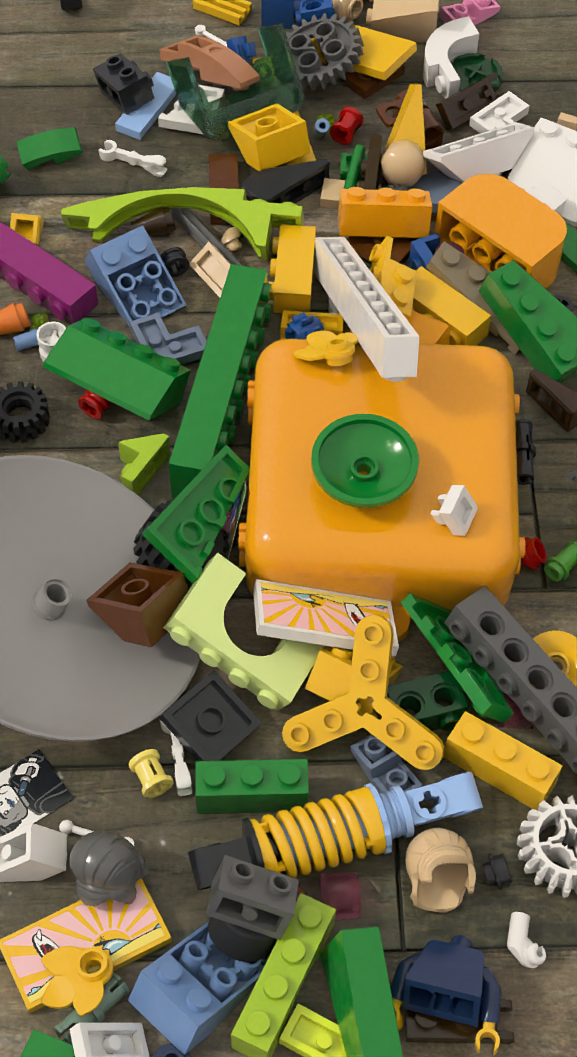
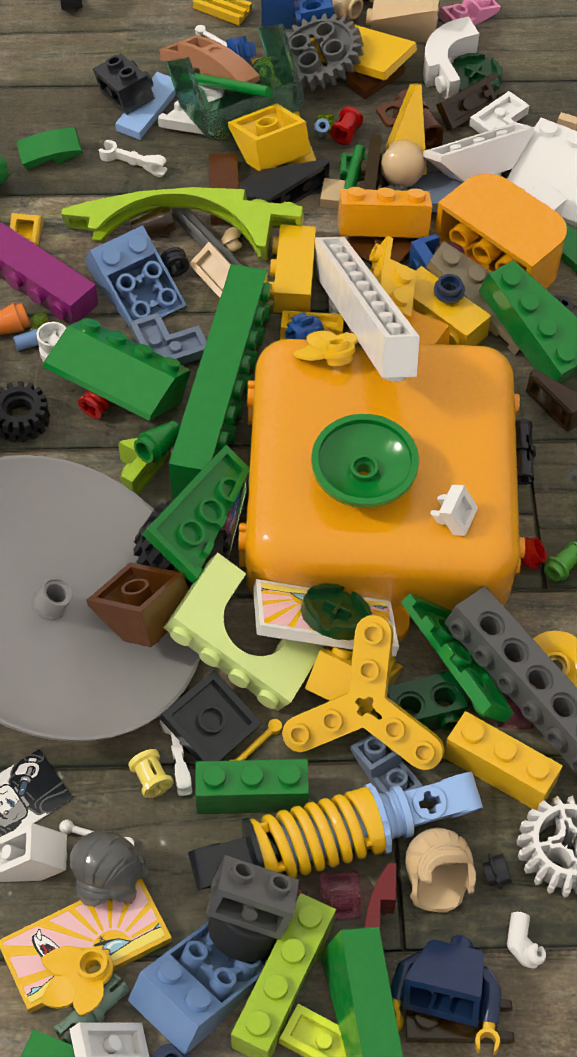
none -> green cone [134,421,180,463]
none -> green bar [184,71,273,98]
none -> yellow hinge [229,719,282,761]
none -> dark green tile [300,584,372,640]
none -> dark red slope [364,863,396,930]
none -> dark blue plate [434,274,465,304]

